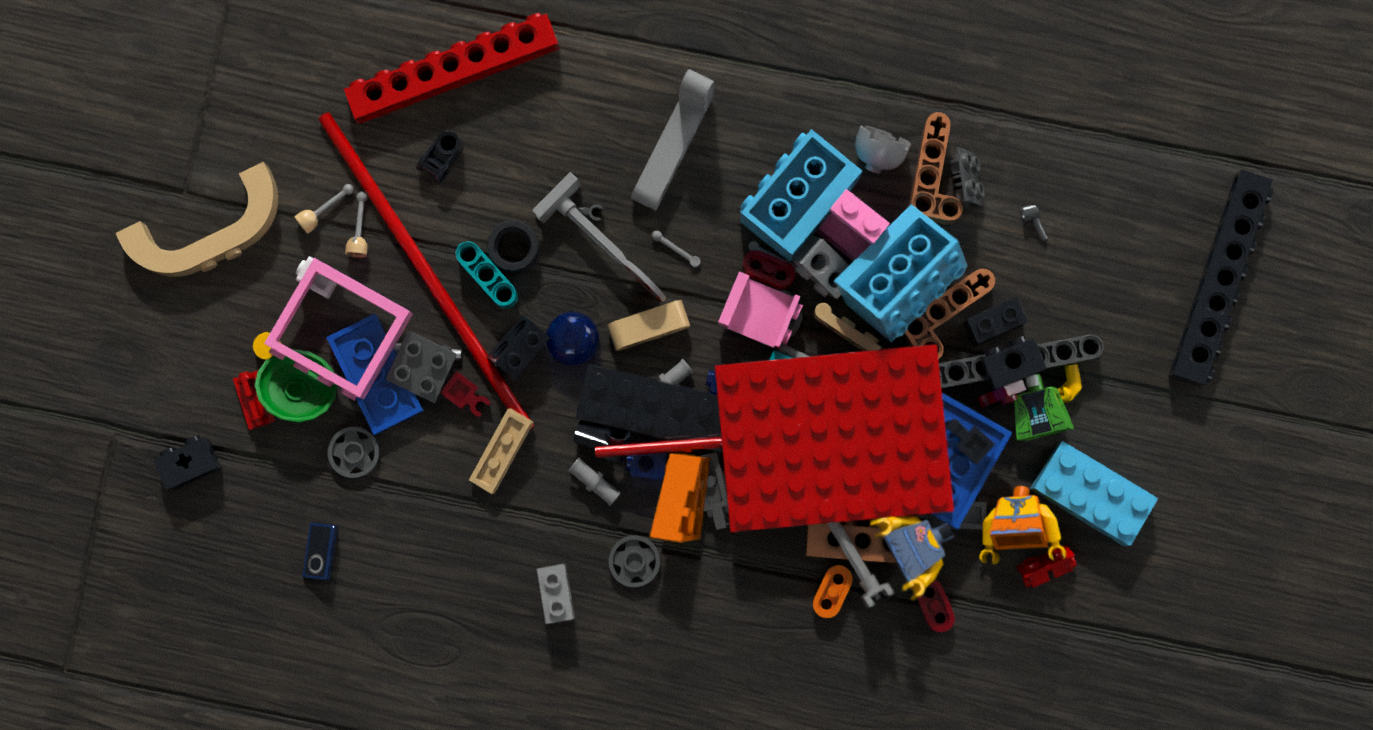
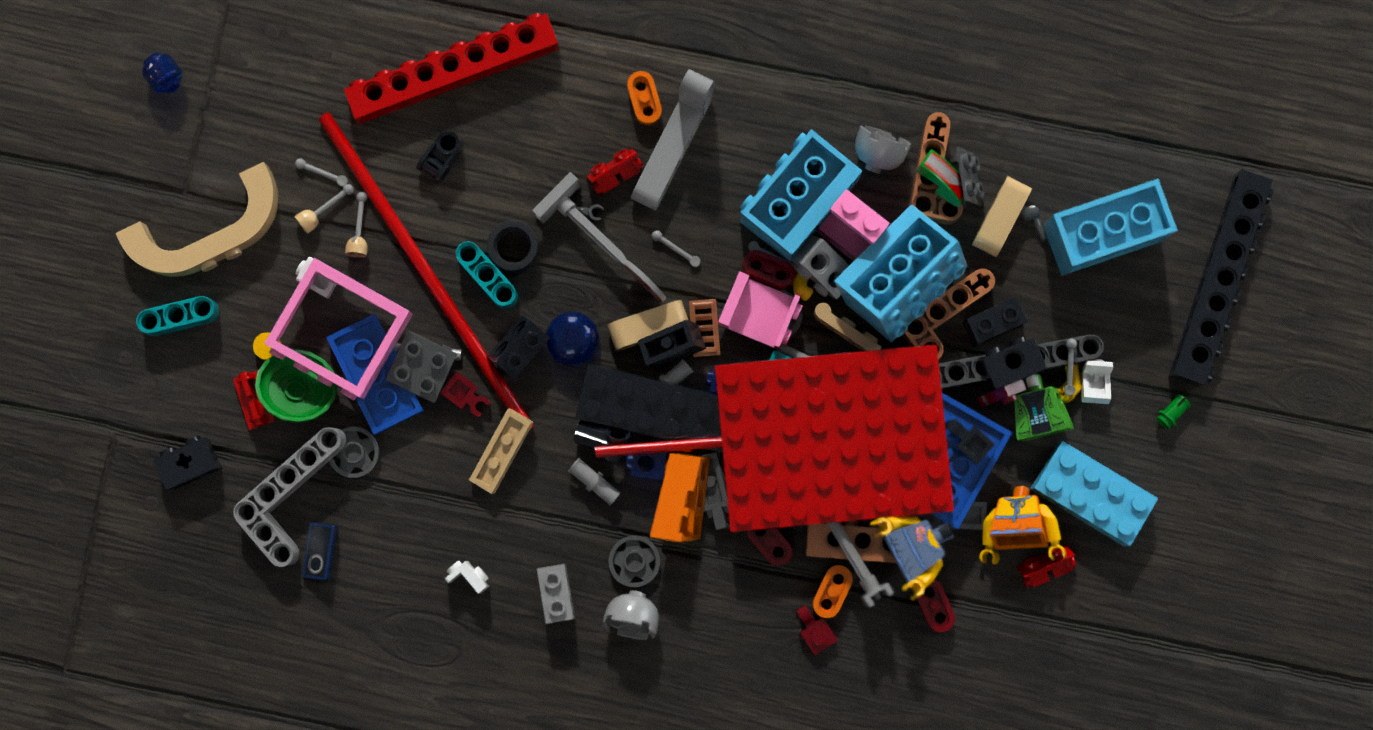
none -> teal beam [136,296,220,336]
none -> clear blue head [142,52,183,93]
none -> light grey beam [233,427,347,567]
none -> light grey hinge [295,159,348,187]
none -> white bracket [445,561,489,594]
none -> red hinge [586,149,644,194]
none -> light grey cylinder [602,591,659,640]
none -> orange plate [627,71,662,125]
none -> black brick [638,320,706,369]
none -> nougat slope [689,299,720,357]
none -> dark red plate [747,528,792,566]
none -> yellow arm [793,264,813,301]
none -> dark red plate [796,605,838,655]
none -> slope [916,149,964,208]
none -> tan beam [972,176,1032,257]
none -> medium azure brick [1043,179,1177,276]
none -> light grey hinge [1063,338,1077,396]
none -> white bracket [1080,359,1113,404]
none -> green pin [1156,394,1191,429]

